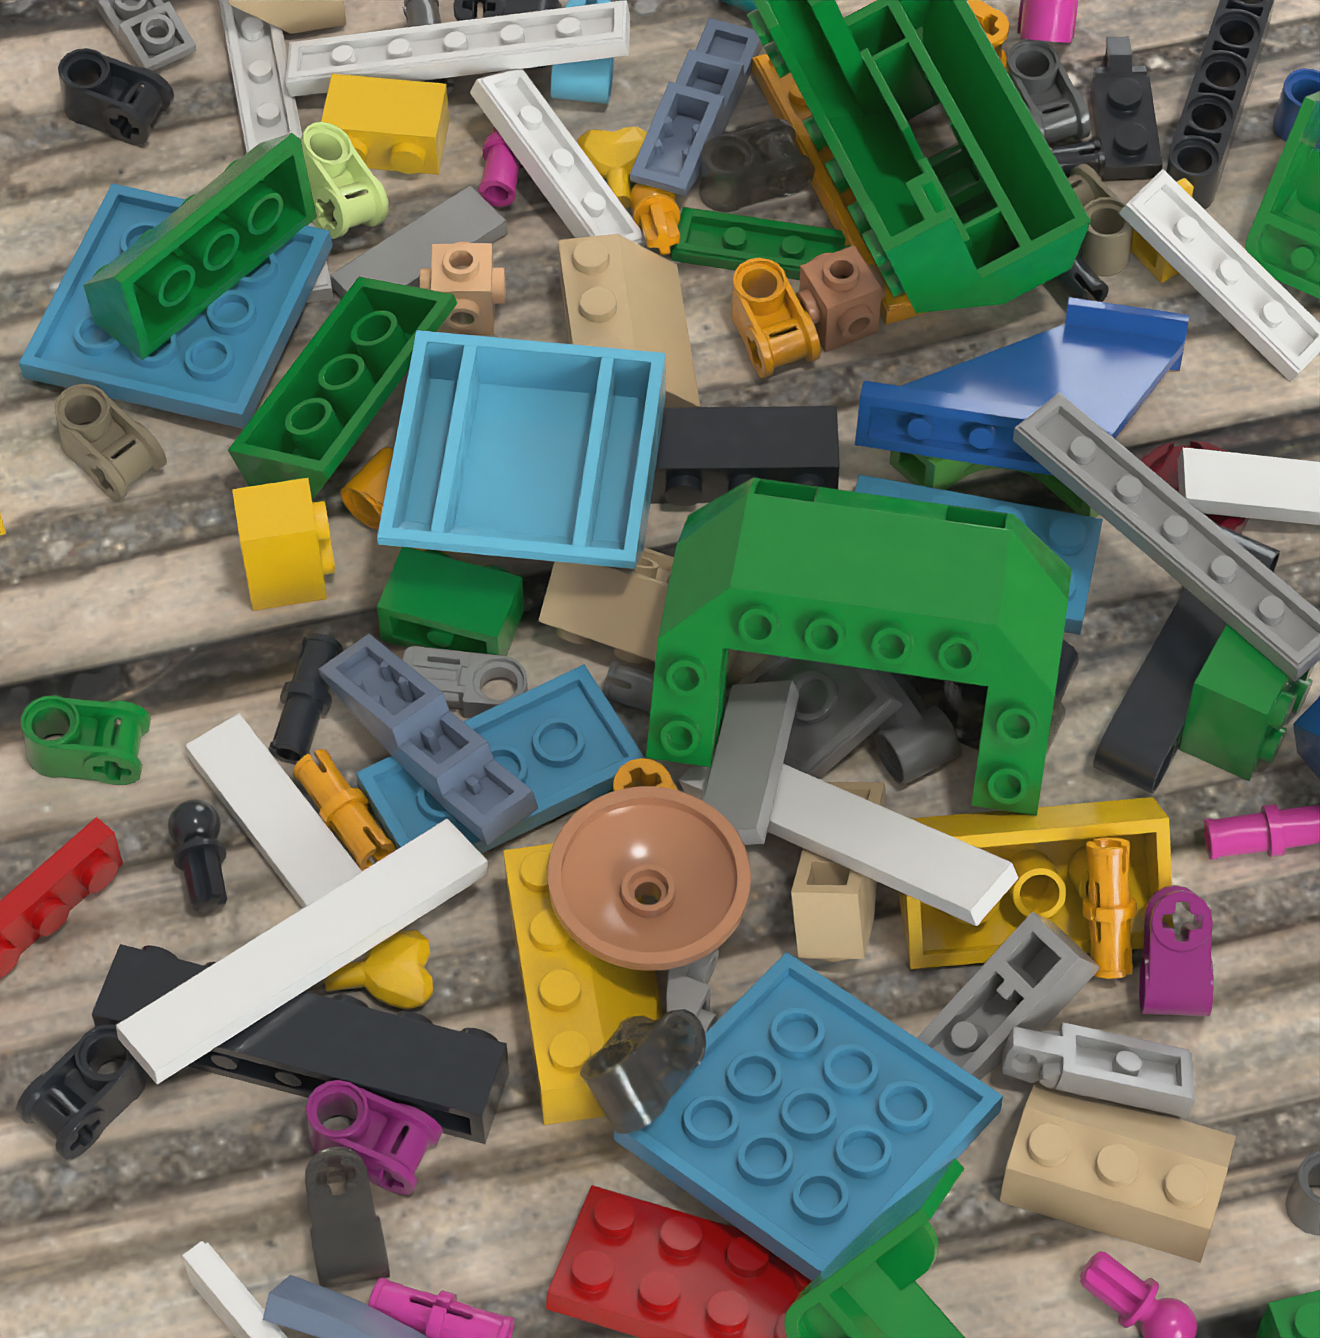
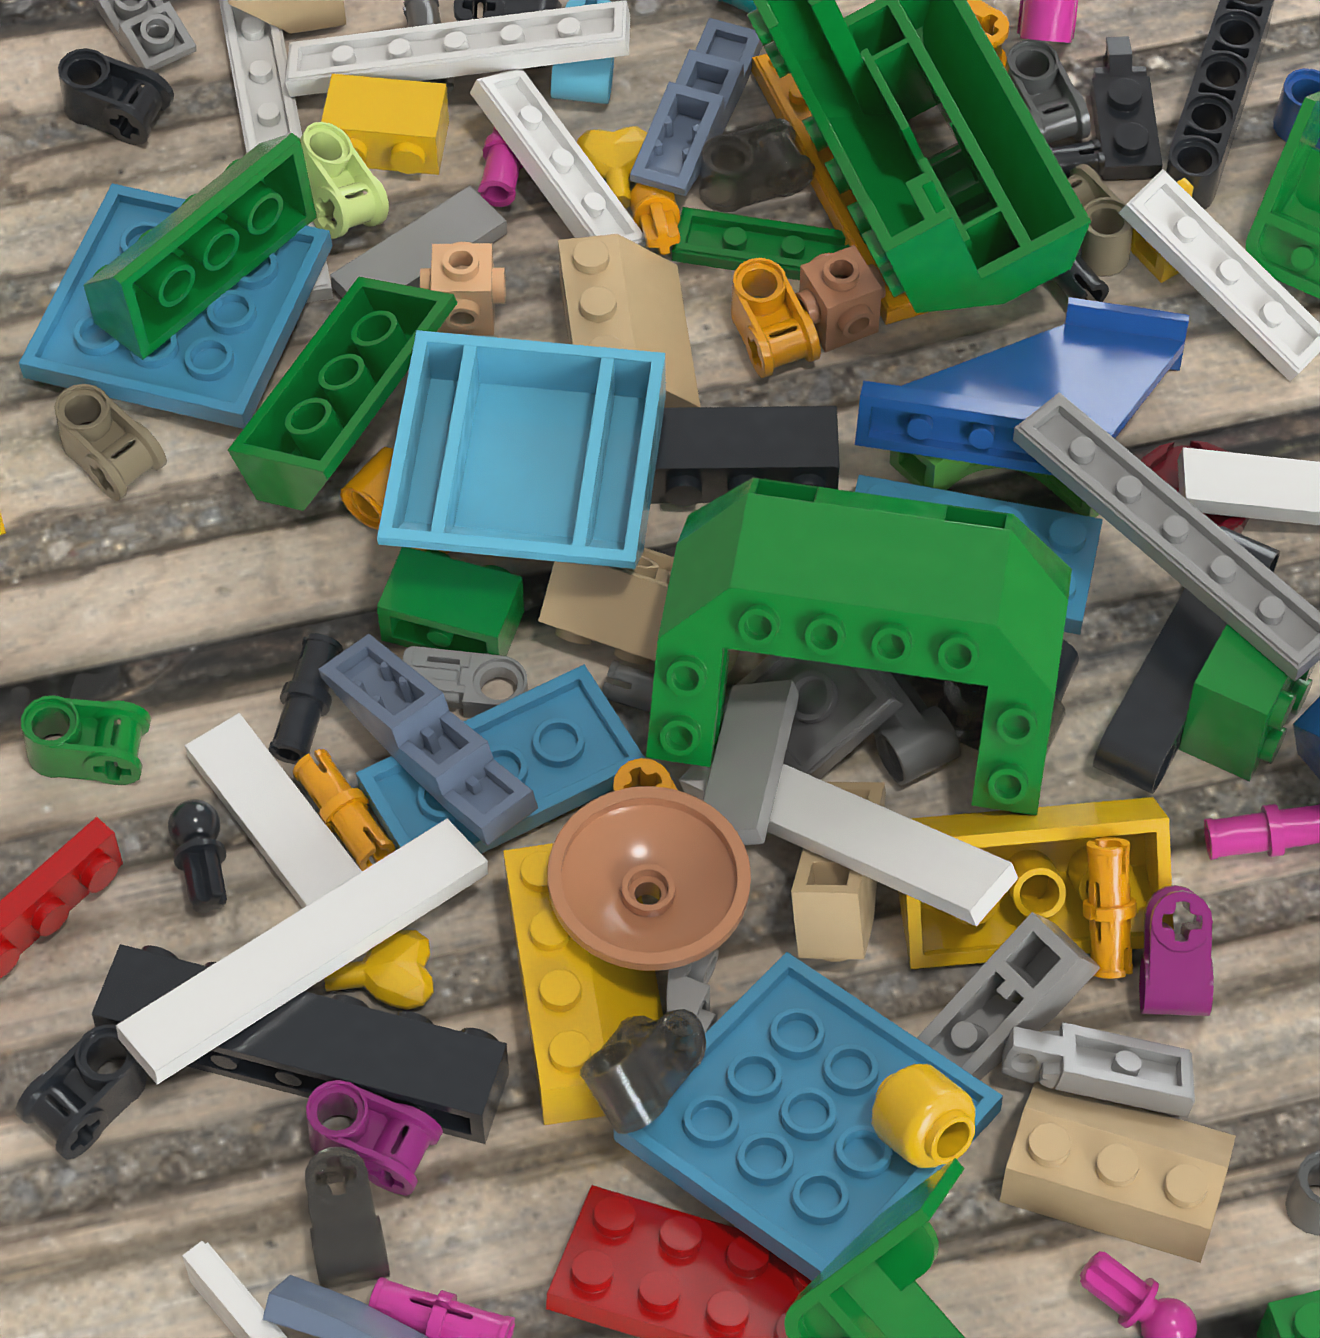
yellow brick [232,478,336,611] -> none
none -> yellow head [871,1064,976,1168]

